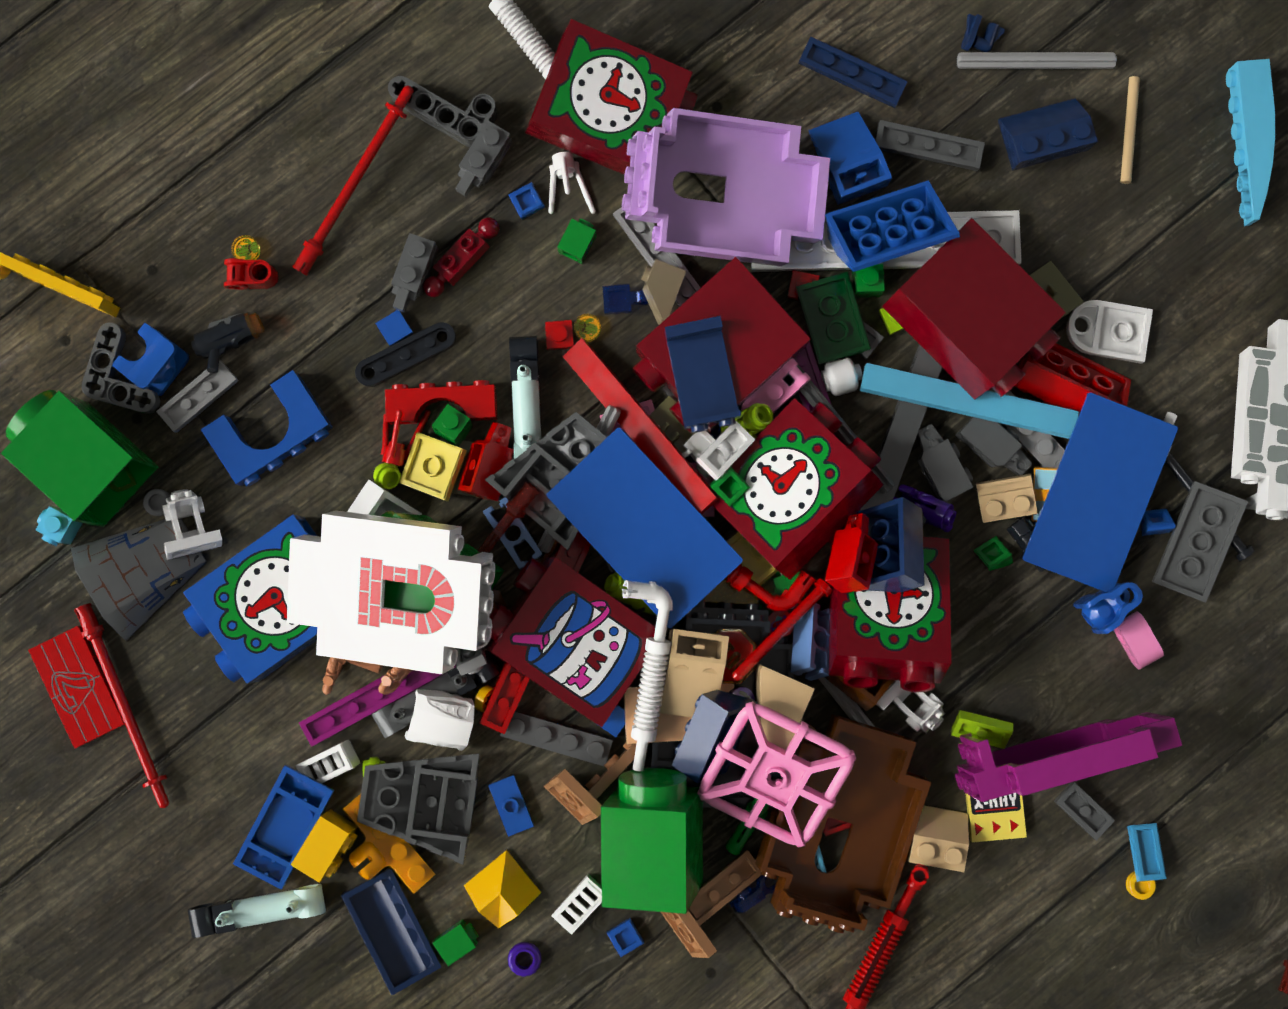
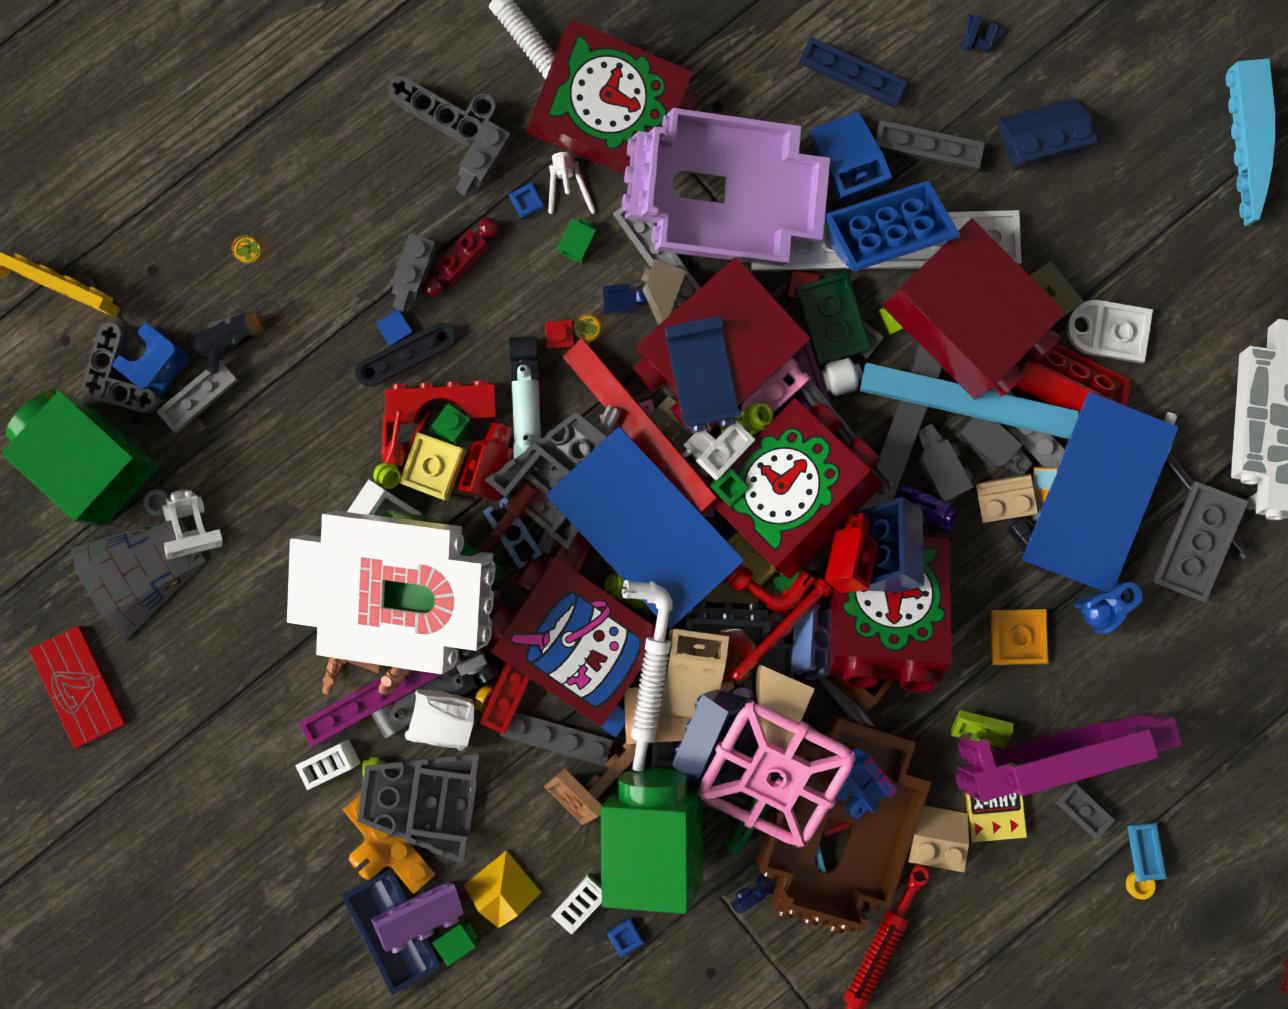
medium azure brick [36,506,83,546] -> none
red bar [74,603,169,808] -> none
brick [183,514,318,684] -> none
light aqua piece [188,884,326,938] -> none
blue arch [201,370,333,487] -> none
red piece [224,258,279,290] -> none
blue slope [233,765,334,890] -> none
yellow brick [291,809,358,883] -> none
red bar [292,85,413,276] -> none
blue plate [488,774,534,837] -> none
dark purple piece [508,942,542,977] -> none
medium nougat piece [661,850,762,958] -> none
green brick [852,264,884,298] -> none
white tile [876,680,945,733] -> none
light grey axle [957,52,1117,69] -> none
green slope [974,536,1013,571] -> none
bright pink beam [1114,611,1164,670] -> none
tan piece [1120,76,1140,184] -> none
blue slope [1141,509,1176,536] -> none
none -> medium lavender slope [371,882,464,953]
none -> blue hips [833,748,898,819]
none -> light orange tile [990,609,1049,665]

